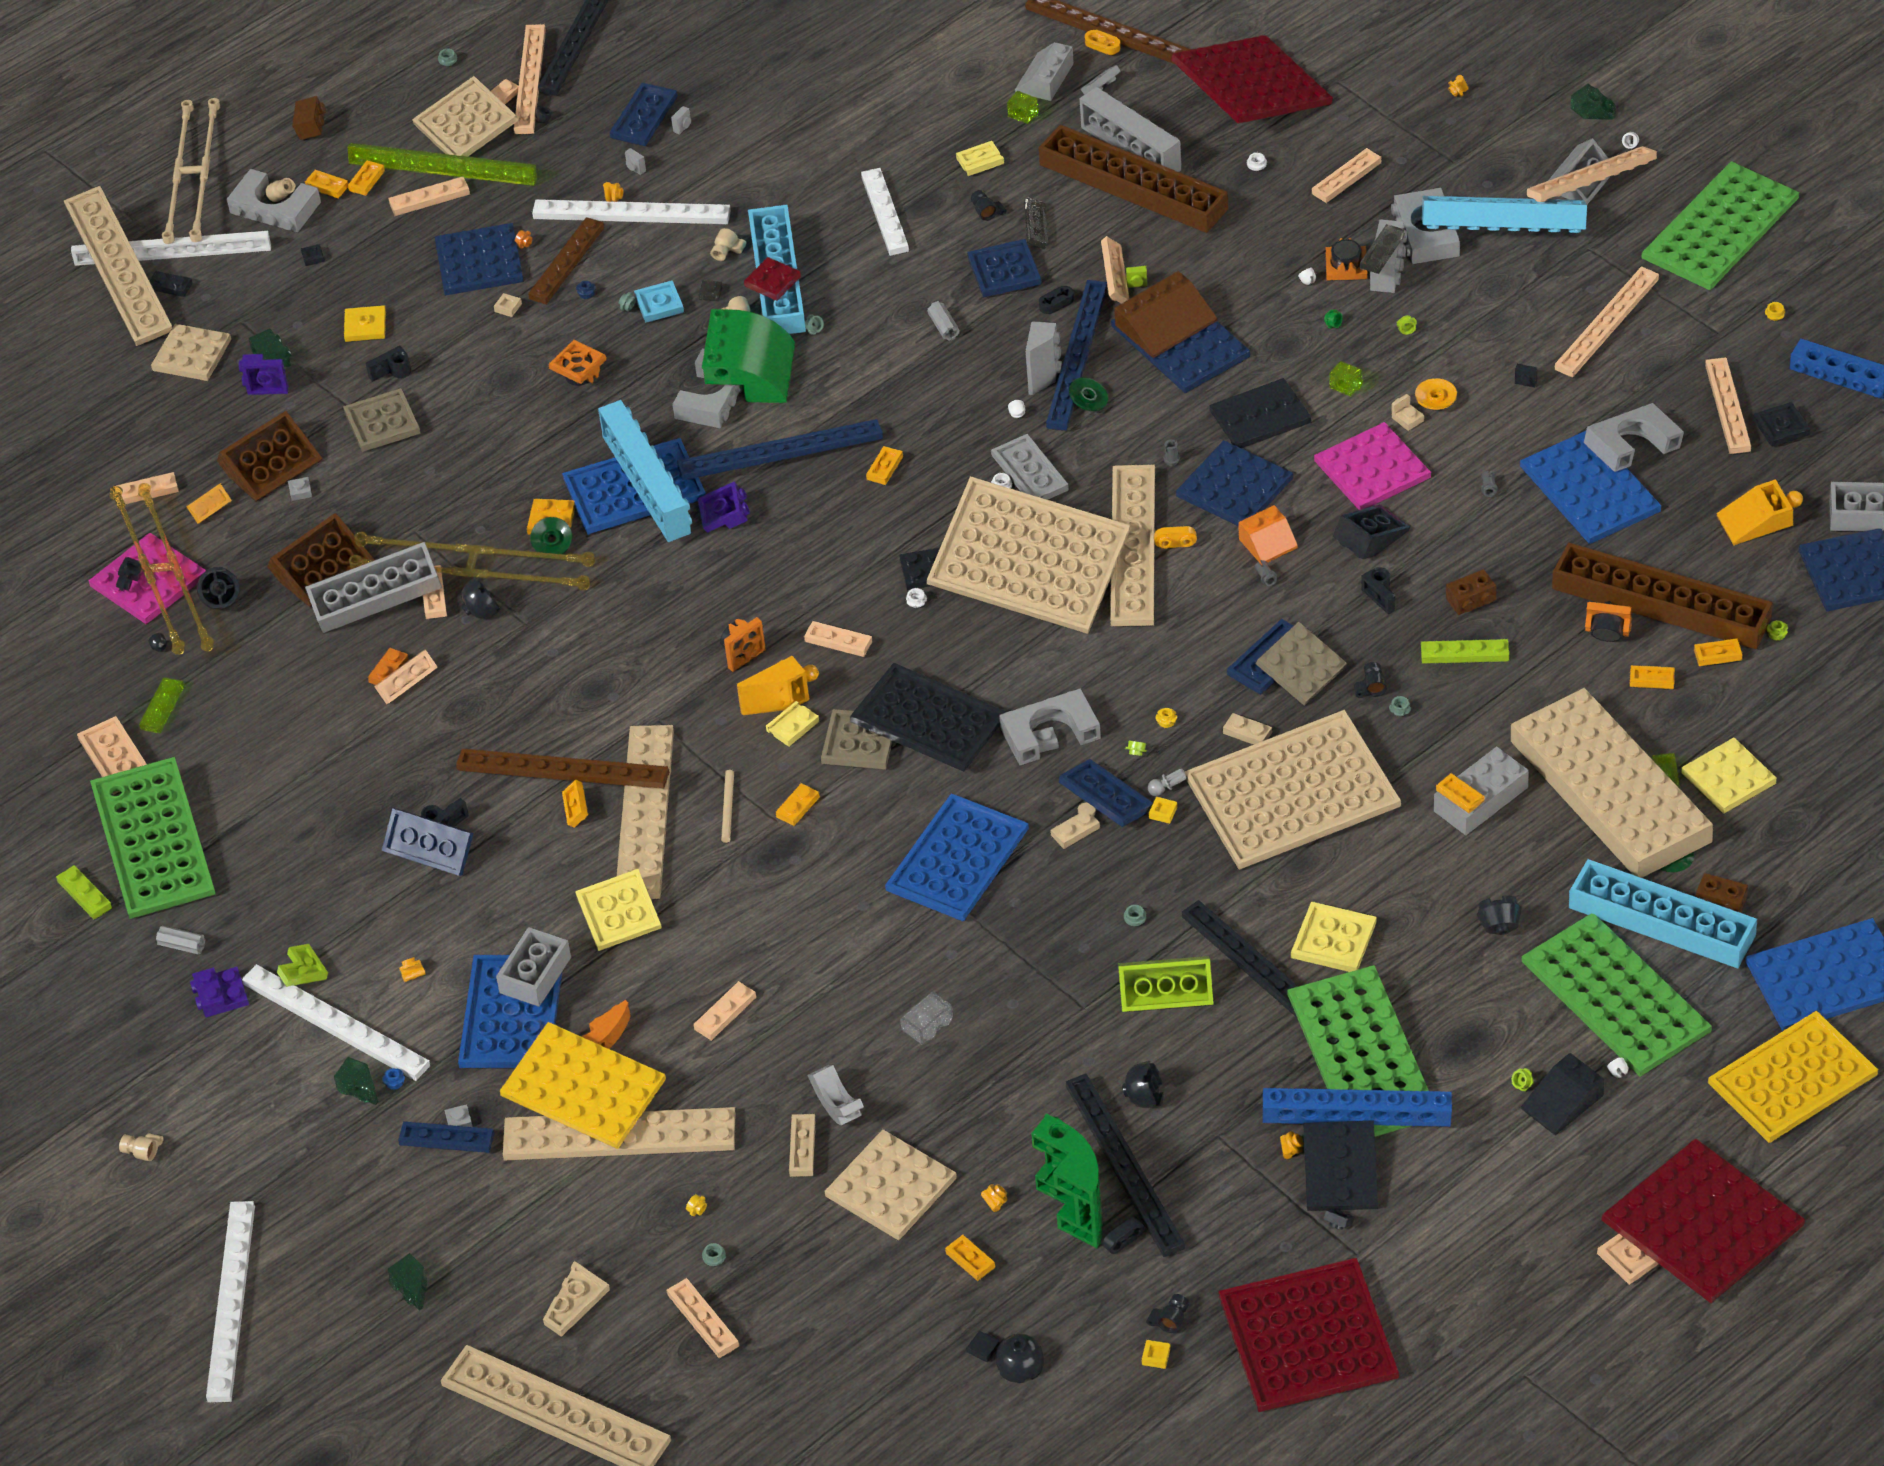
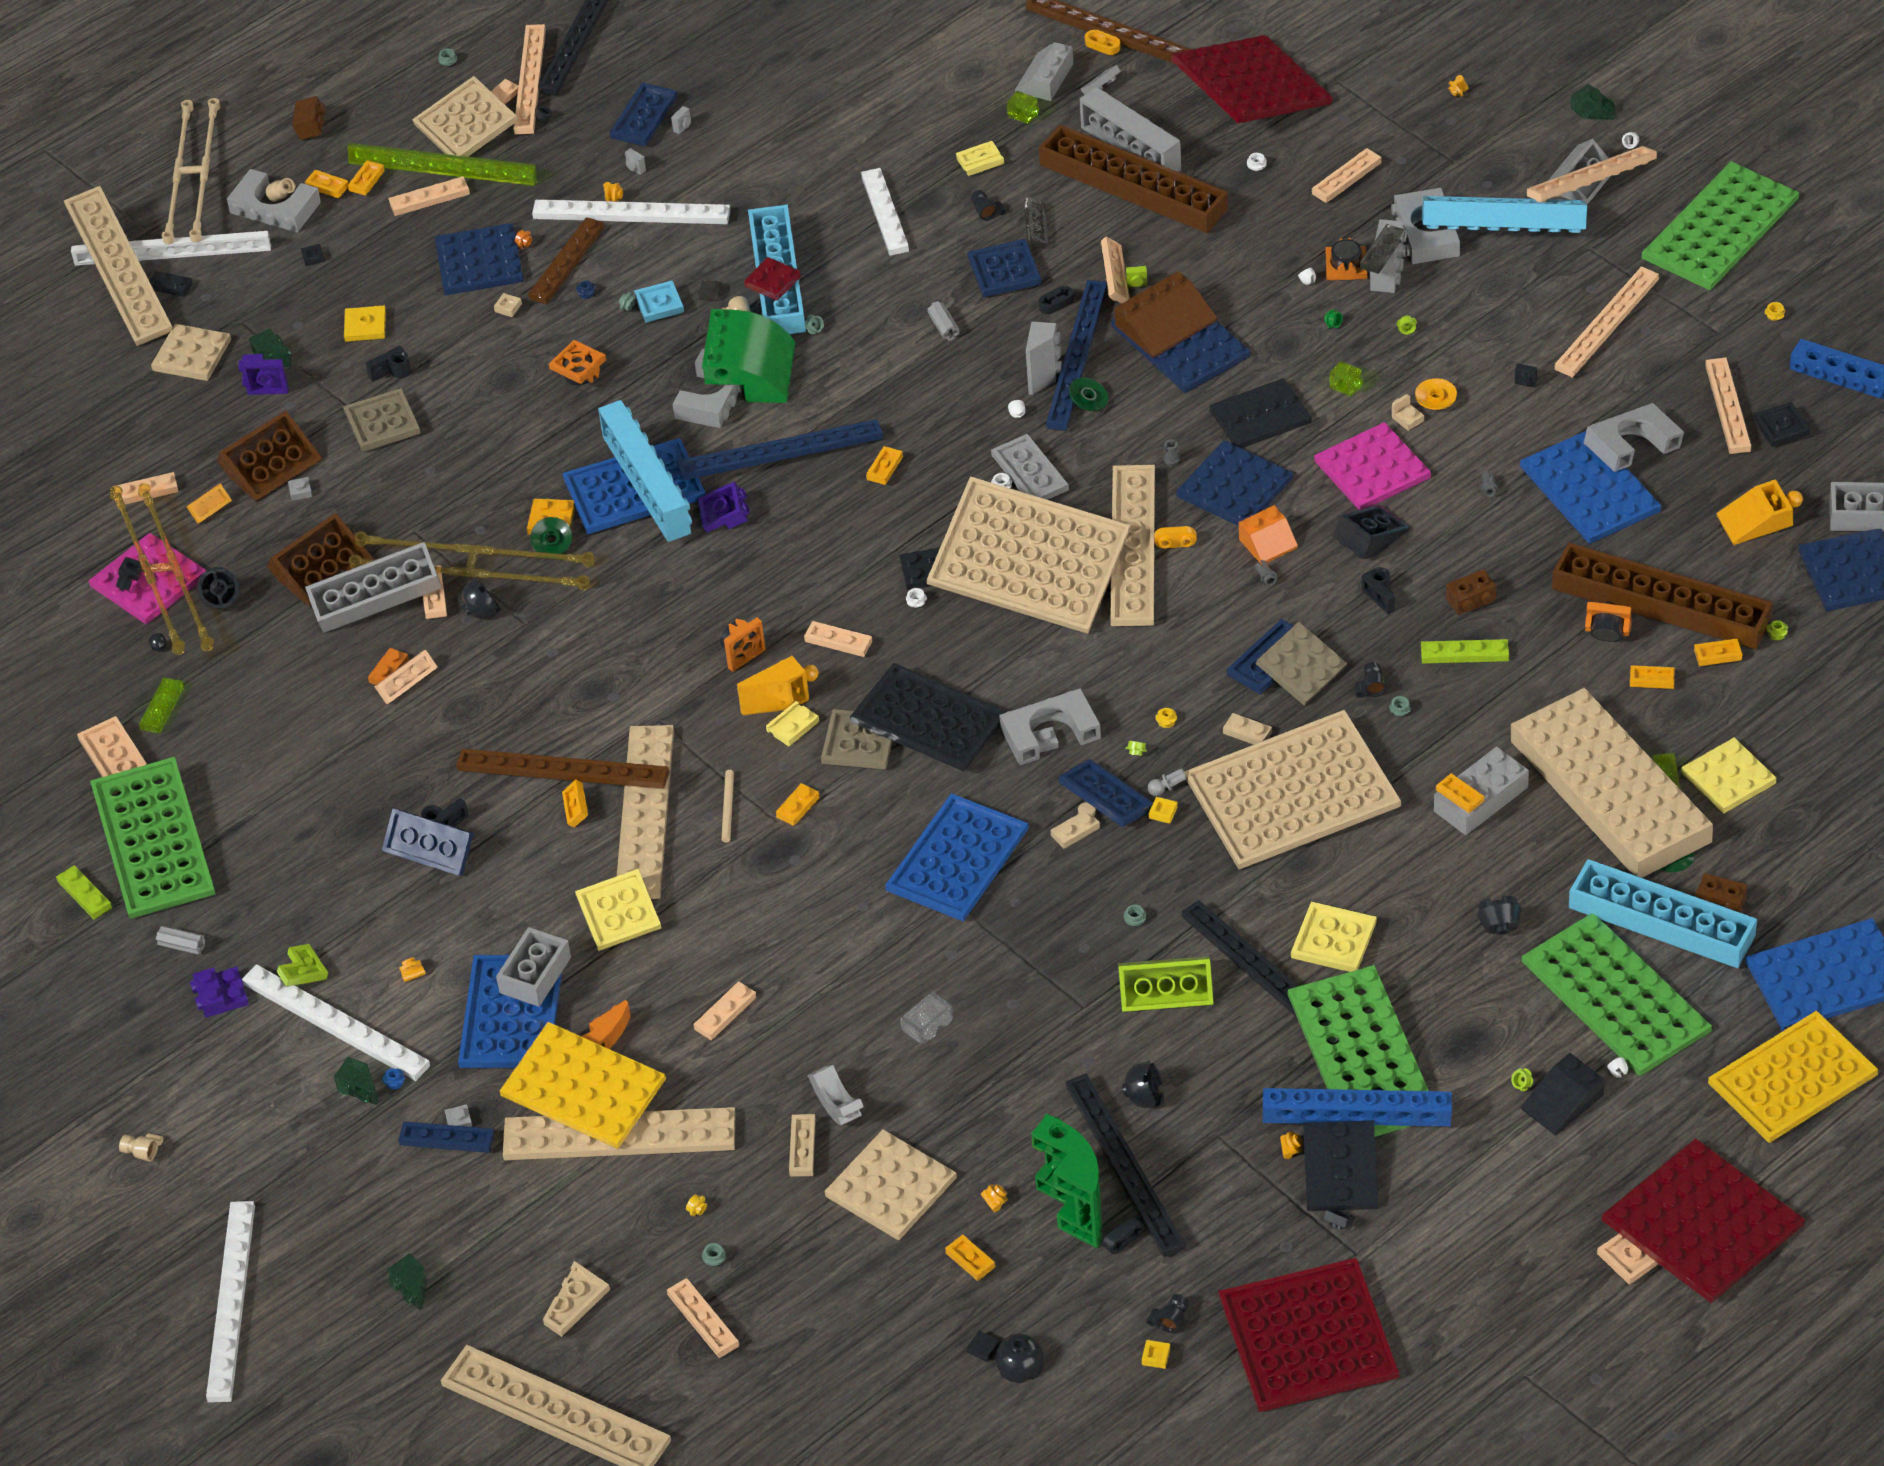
tan piece [710,229,747,261] -> none

